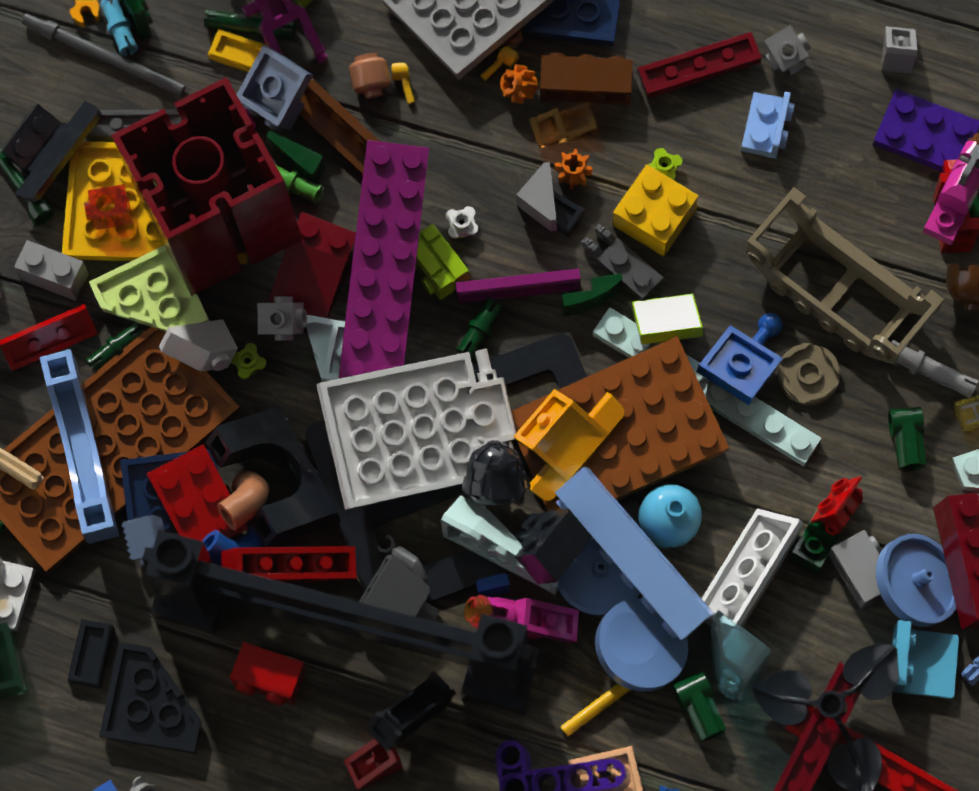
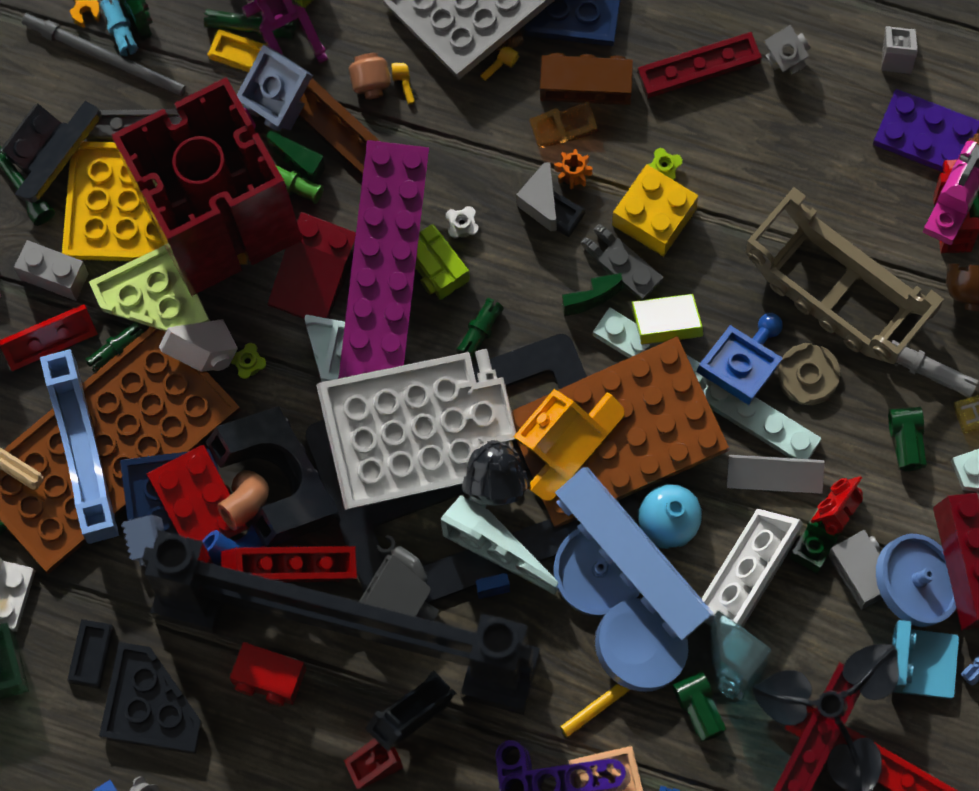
clear red brick [84,184,133,230] -> none
light grey brick [257,296,307,340] -> none
magenta tile [456,268,581,304] -> none
dark pink plate [464,595,579,643] -> none
orange gear [500,64,538,104] -> none
black brick [514,509,592,585] -> none
light blue bracket [741,92,795,159] -> none
none -> light grey tile [727,455,825,493]

